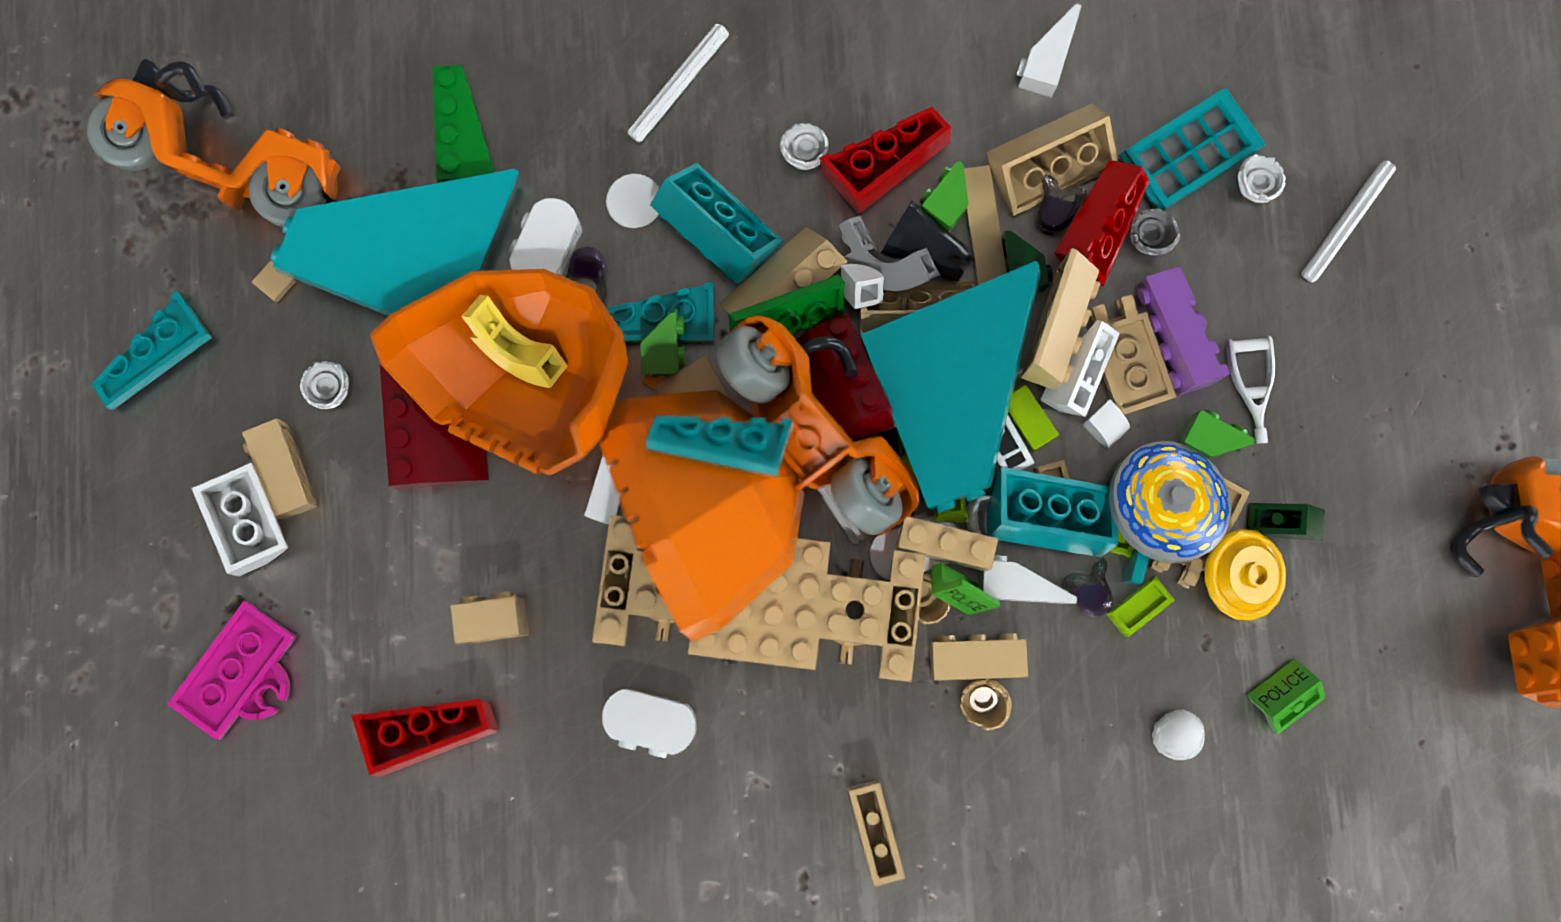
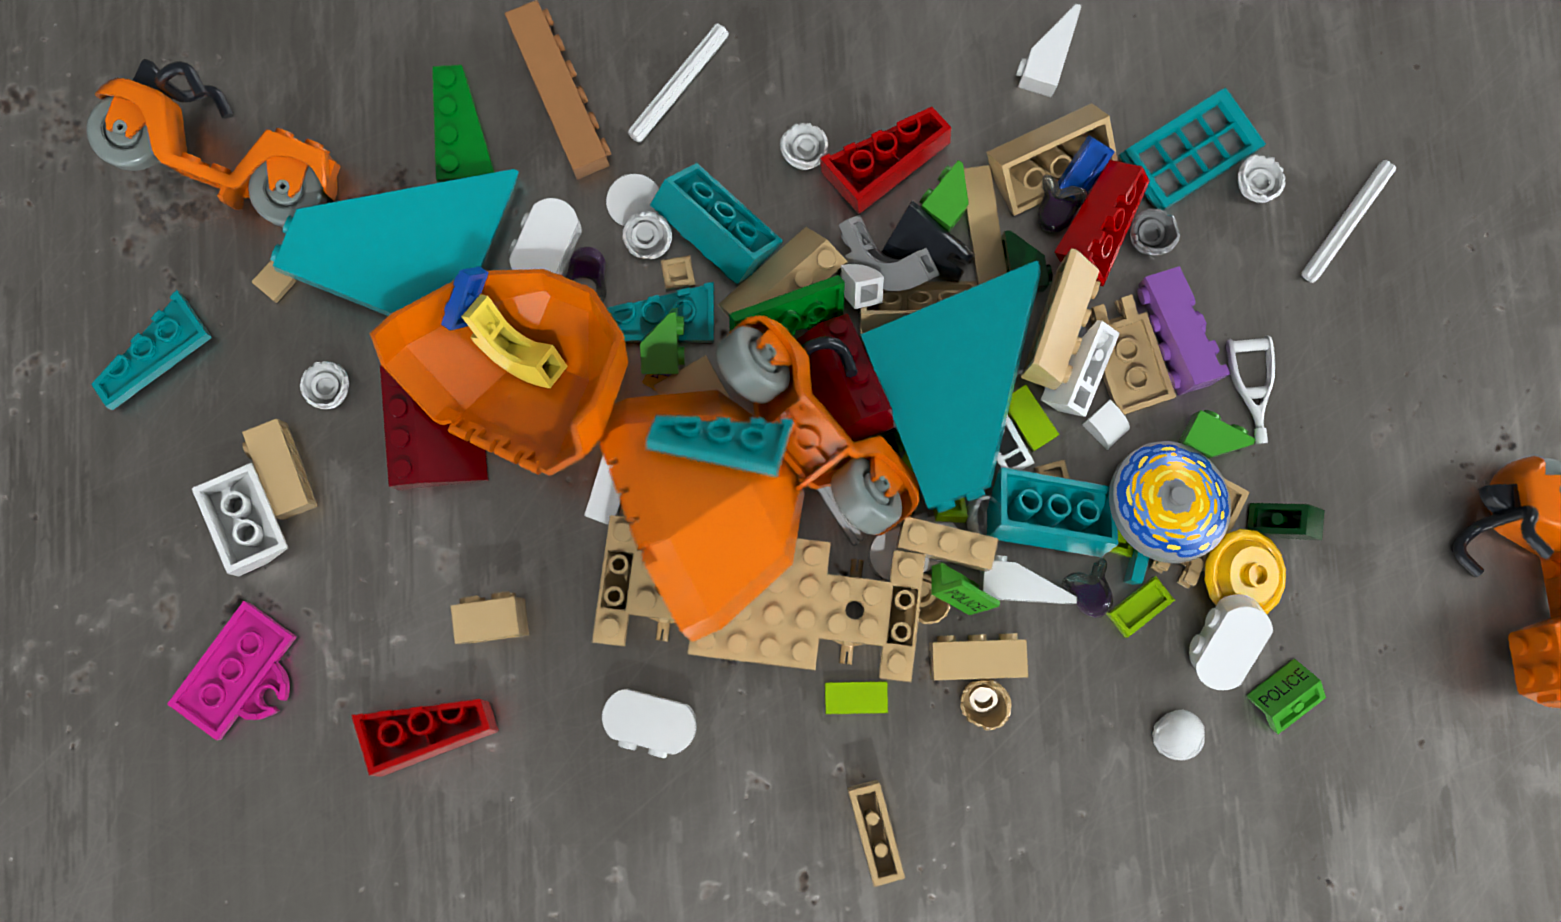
none -> blue plate [441,266,489,331]
none -> medium nougat brick [505,0,611,180]
none -> white hair [622,212,672,259]
none -> tan tile [661,255,695,291]
none -> lime tile [825,681,888,714]
none -> blue tile [1054,135,1115,203]
none -> white brick [1189,594,1273,690]

